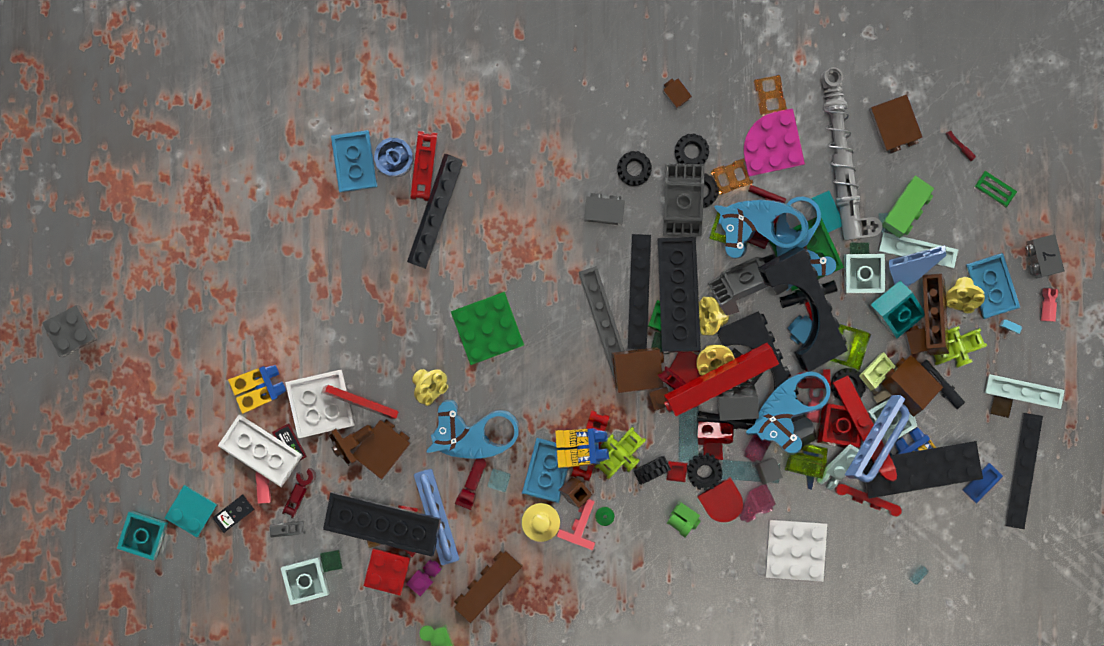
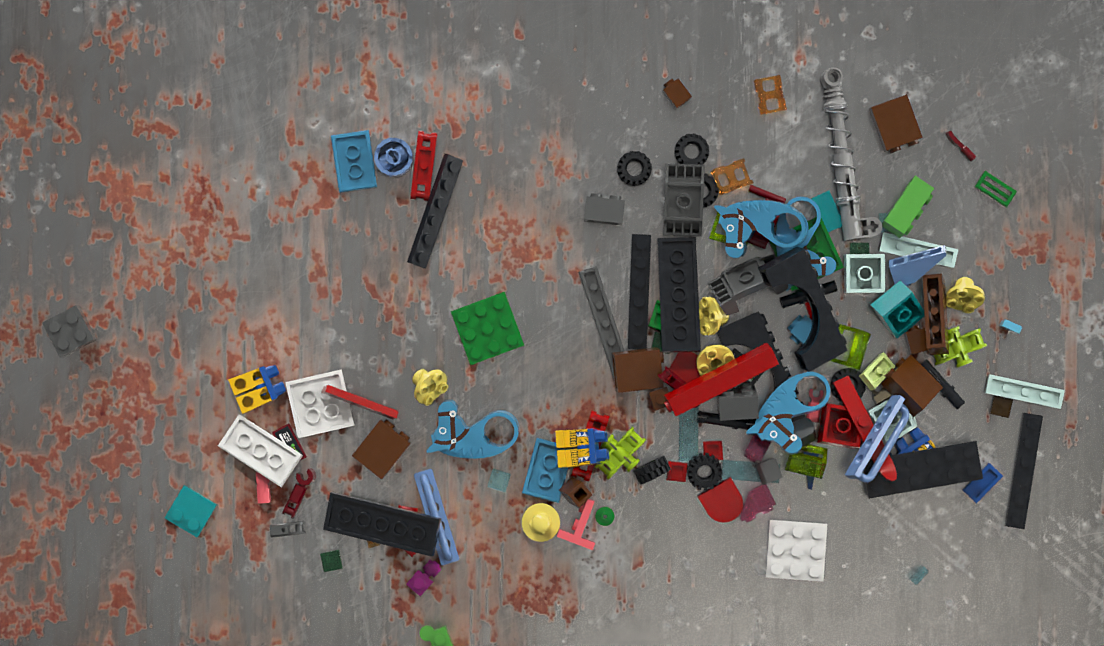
teal brick [116,511,168,560] -> none
tile [213,494,255,533] -> none
light aqua brick [281,557,330,605] -> none
reddish brown piece [328,425,374,466] -> none
red brick [363,548,411,596] -> none
dark red piece [454,458,486,510] -> none
reddish brown brick [454,550,523,623] -> none
bright green hinge [667,501,701,538] -> none
red leg [697,422,734,445] -> none
dark pink plate [743,108,805,177] -> none
red leg [797,369,831,389] -> none
light aqua hinge [817,444,859,490] -> none
red plate [835,483,902,517] -> none
dark azure tile [966,253,1021,319] -> none
dark grey brick [1025,234,1065,279] -> none
coral bar [1041,288,1058,322] -> none

